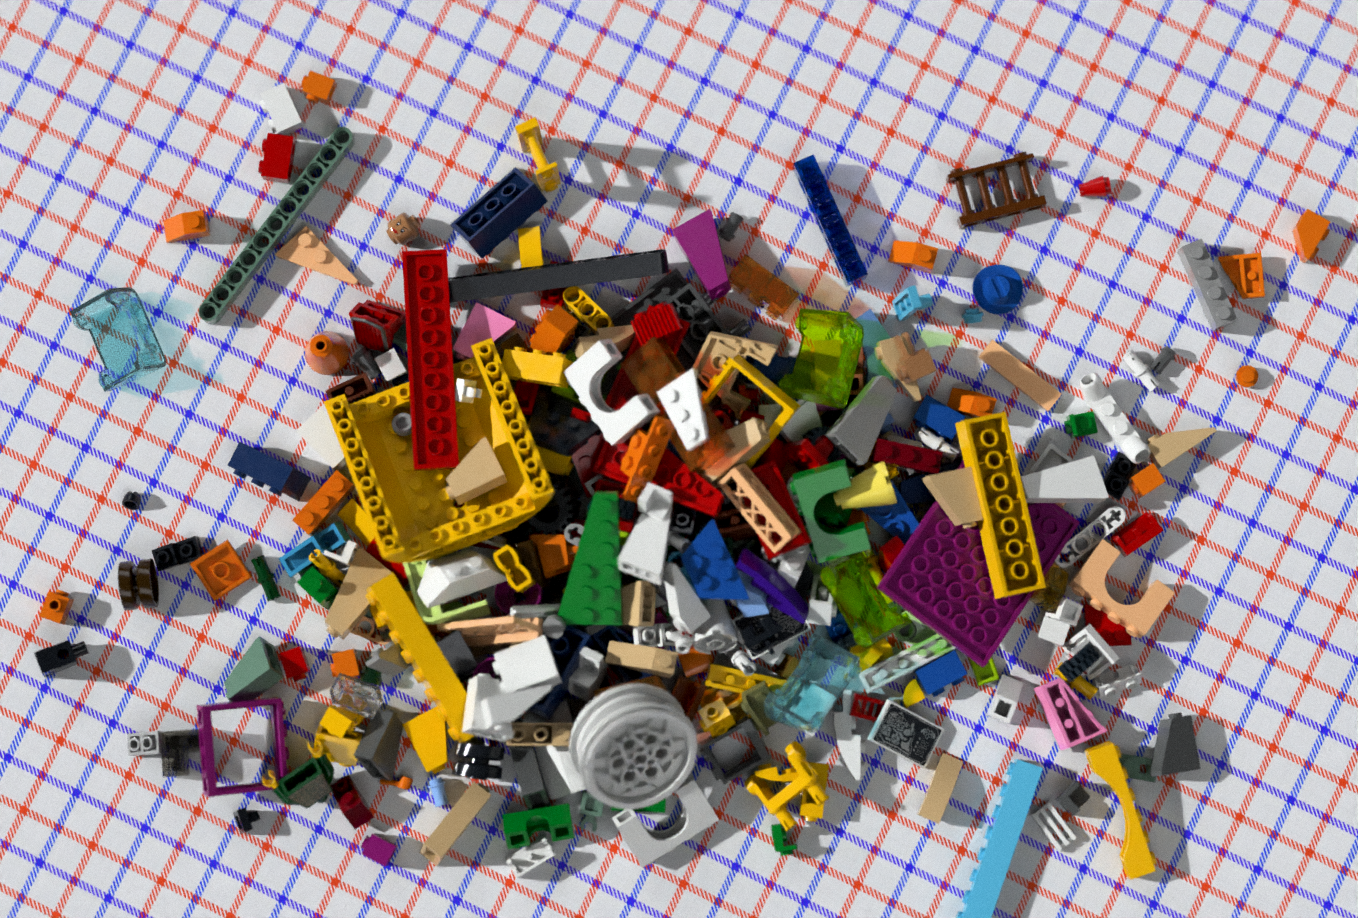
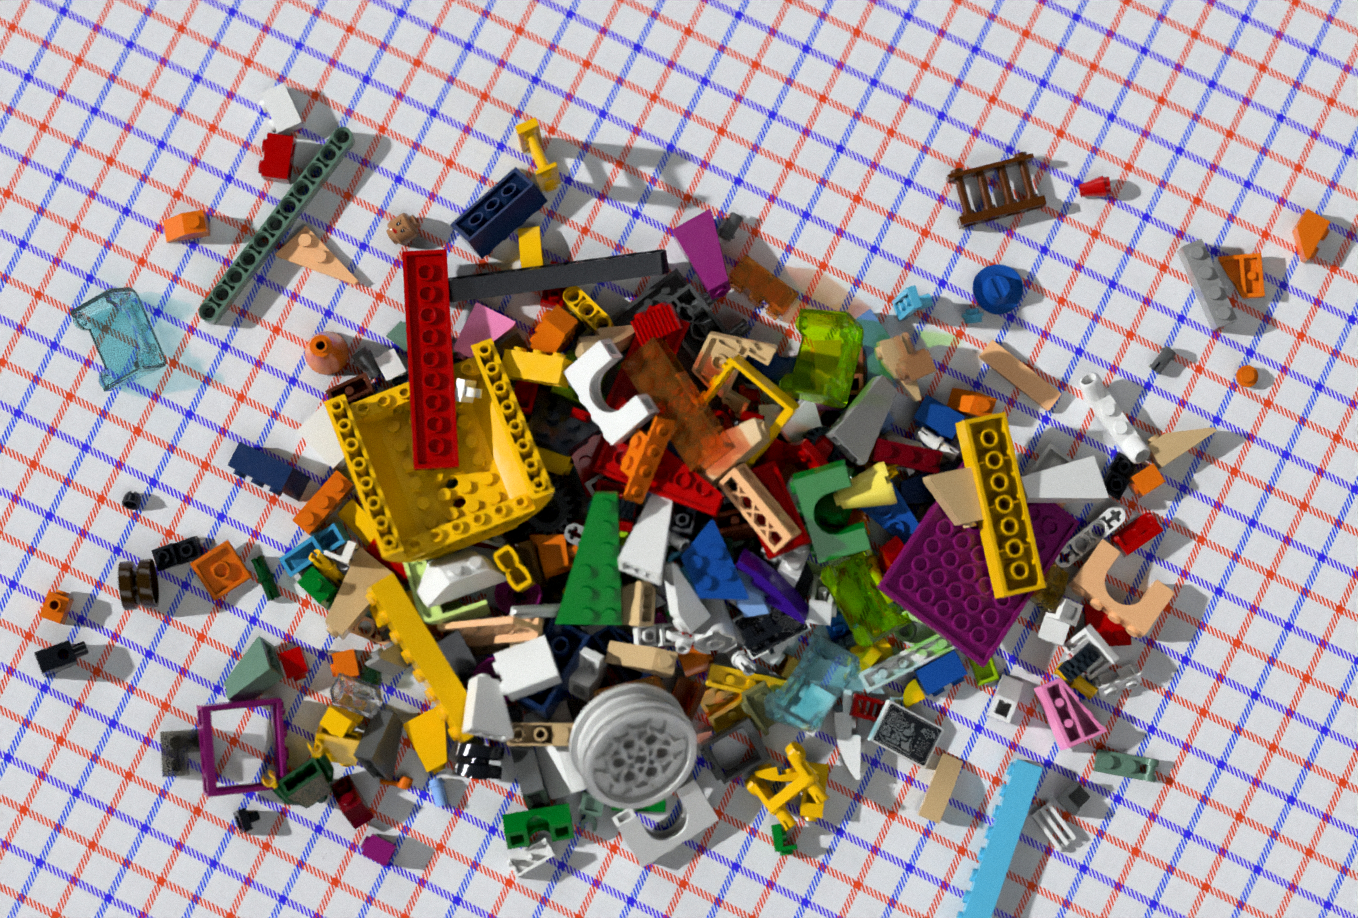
light grey slope [127,731,162,756] -> none
orange brick [301,70,337,105] -> none
red piece [349,299,406,353] -> none
light grey tile [392,413,412,436] -> none
tan slope [419,782,491,866] -> none
tan slope [445,437,507,506] -> none
white slope [481,684,552,731] -> none
light grey tile [542,615,566,639] -> none
white panel [638,482,673,521] -> none
white wing [657,368,709,451] -> none
yellow brick [698,698,736,738] -> none
clear blue brick [792,154,868,287] -> none
orange slope [888,240,938,274] -> none
green bracket [1064,411,1098,439] -> none
yellow arch [1084,741,1157,880] -> none
white pin [1121,349,1161,392] -> none
dark grey slope [1150,712,1200,777] -> none

